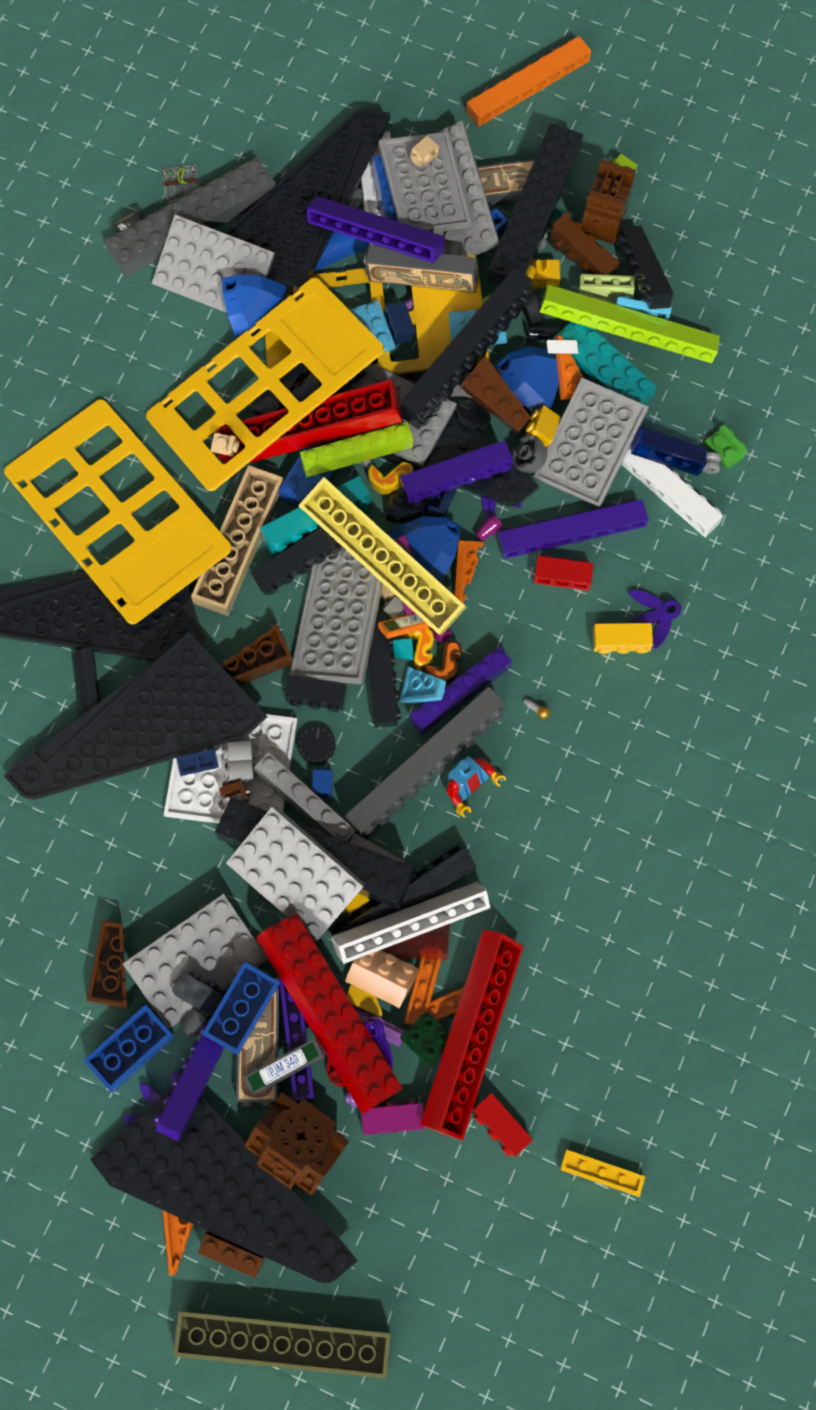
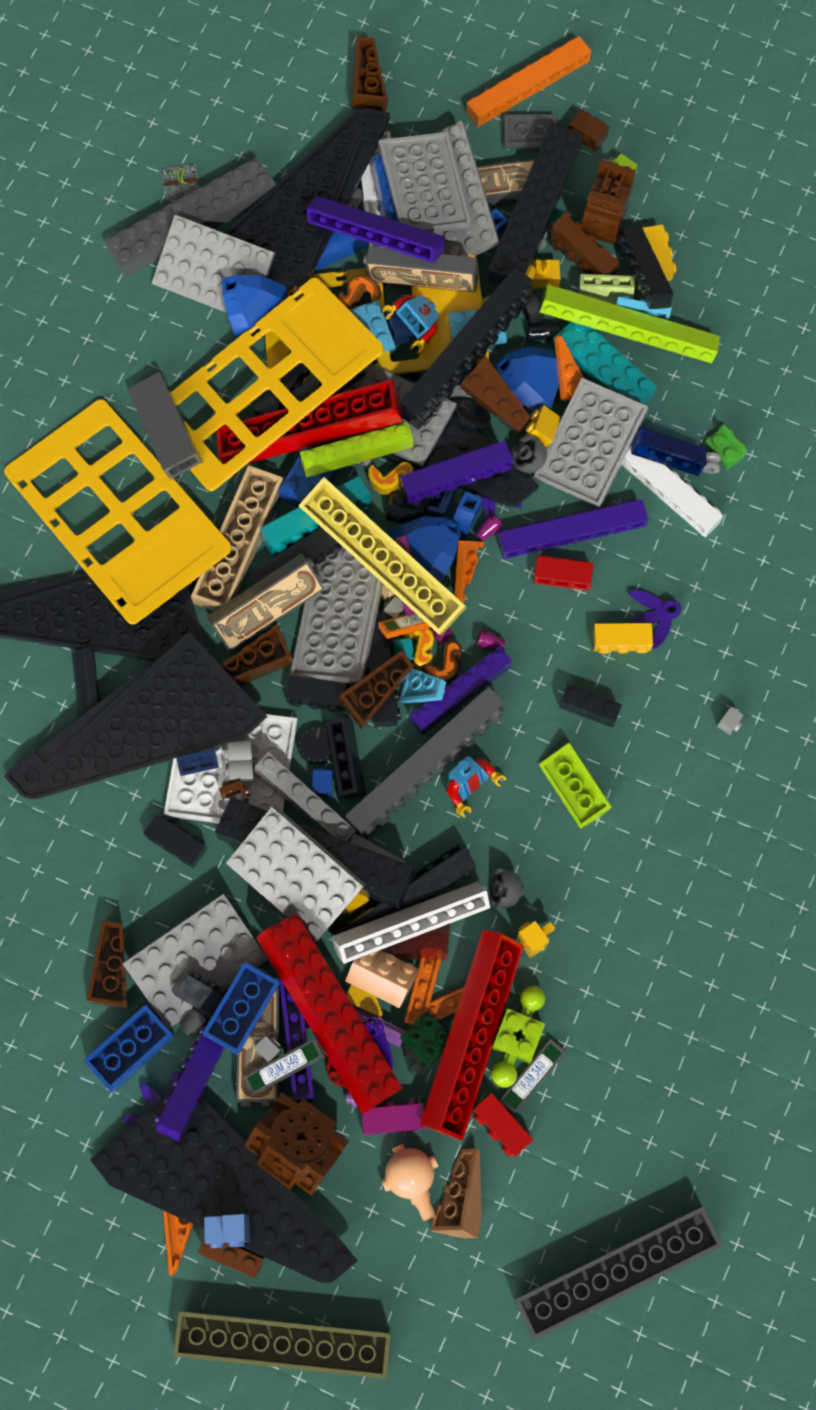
clear smoke tile [110,210,144,233] -> none
tan bracket [211,433,239,457] -> none
tan brick [410,136,440,167] -> none
piece [524,698,550,719] -> none
white sticker [547,340,578,354] -> none
yellow plate [560,1150,645,1197] -> none
none -> dark grey brick [128,372,203,480]
none -> black brick [143,814,207,869]
none -> medium blue brick [204,1214,250,1248]
none -> brick [206,553,325,652]
none -> light grey plate [254,1036,281,1063]
none -> black brick [326,717,366,799]
none -> dark orange animal [337,275,382,310]
none -> reddish brown wedge [339,651,414,730]
none -> reddish brown wedge [351,36,388,112]
none -> dark azure torso [381,295,439,354]
none -> light nougat piece [381,1144,438,1221]
none -> clear smoke bracket [403,1045,426,1074]
none -> medium nougat wedge [431,1148,482,1238]
none -> blue slope [453,492,482,538]
none -> magenta cone [476,630,506,650]
none -> dark grey cylinder [489,868,524,908]
none -> lime brick [491,985,546,1088]
none -> tile [499,1039,566,1115]
none -> dark grey plate [504,114,557,149]
none -> dark grey brick [514,1206,723,1340]
none -> yellow brick [516,921,555,958]
none -> lime slope [539,743,612,829]
none -> black brick [559,684,622,728]
none -> reddish brown brick [568,109,609,151]
none -> yellow brick [643,225,676,281]
none -> light grey plate [717,707,744,735]

